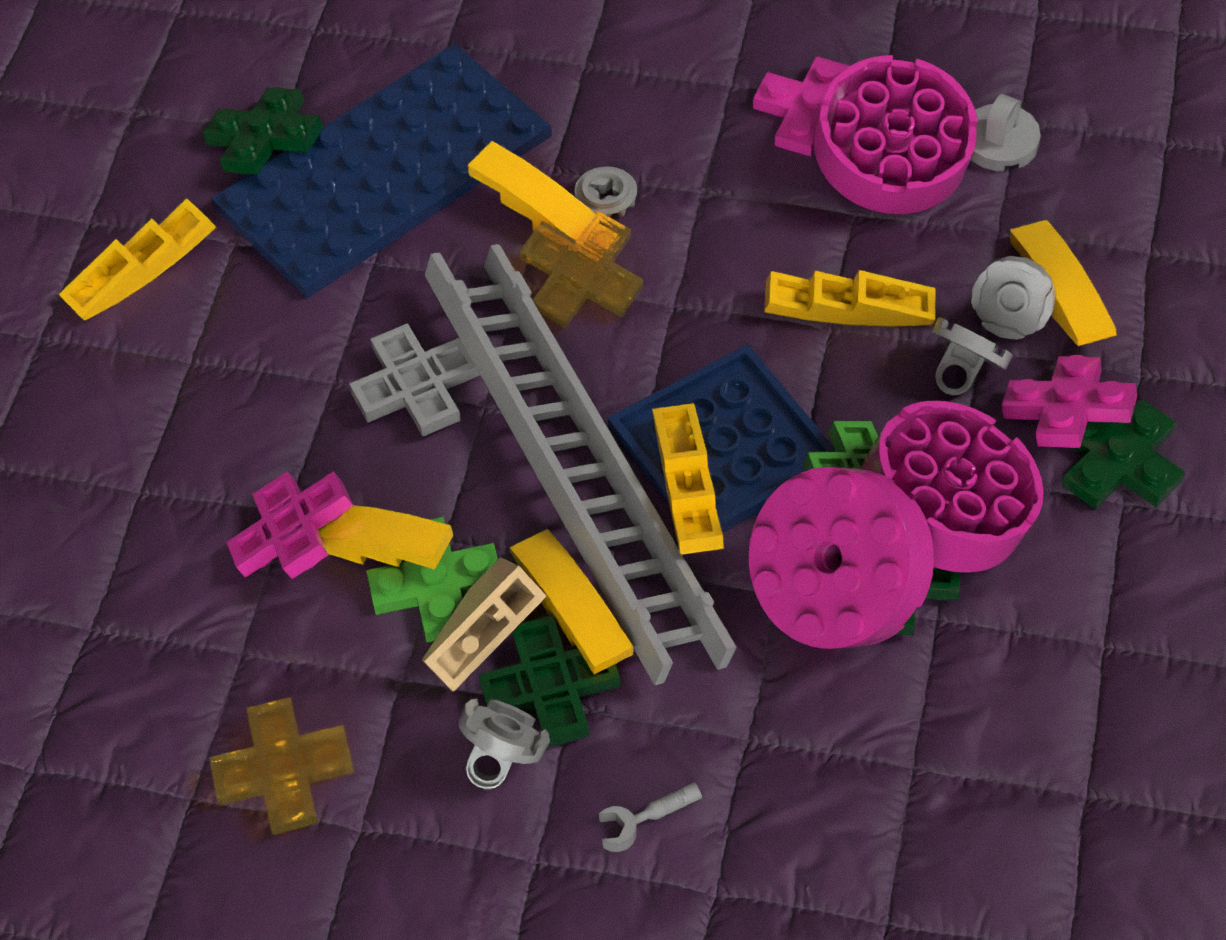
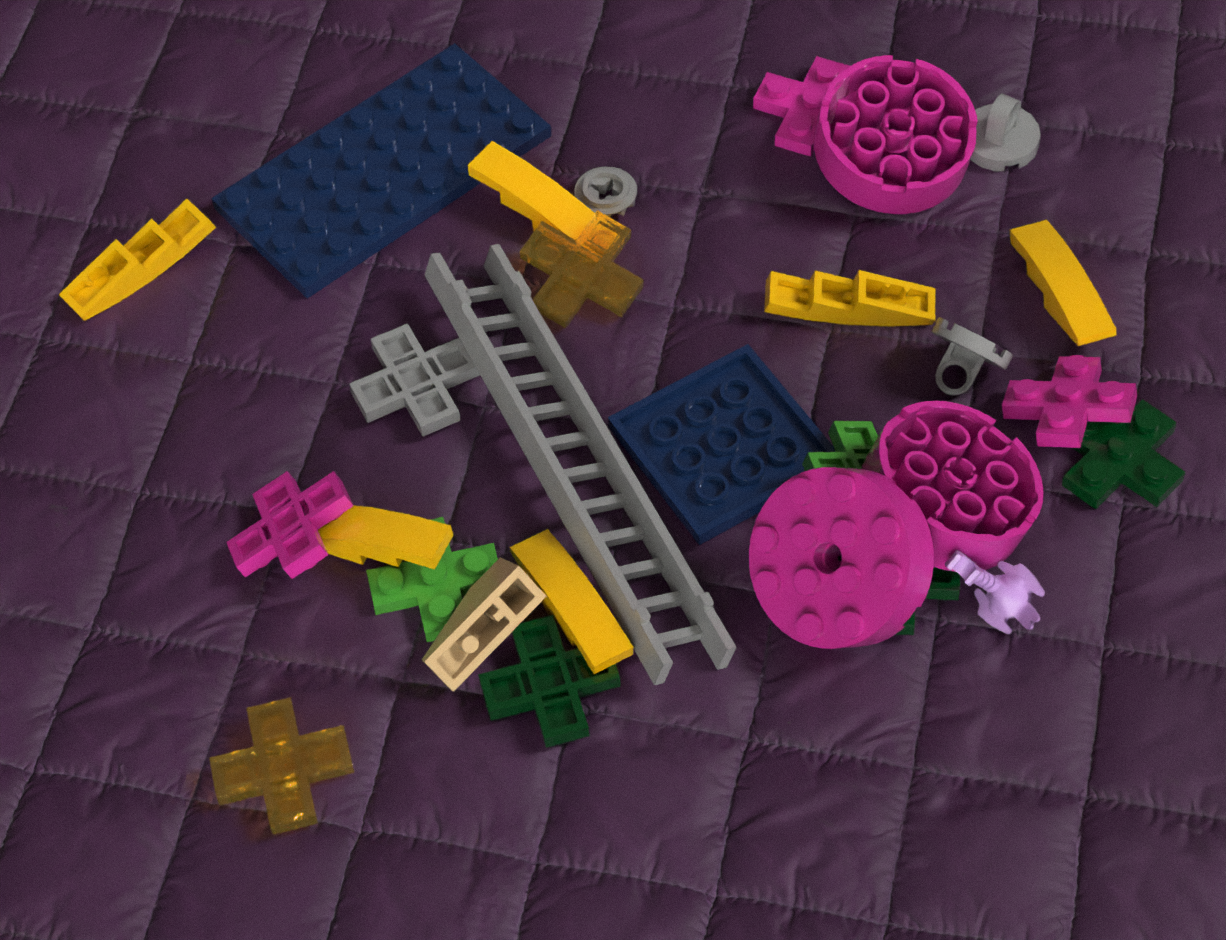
dark green plate [202,87,324,175] -> none
light grey tile [458,699,550,789] -> none
light grey piece [599,782,702,852] -> none
yellow slope [652,403,724,555] -> none
light grey tile [971,256,1056,340] -> none
none -> lavender piece [945,550,1045,634]

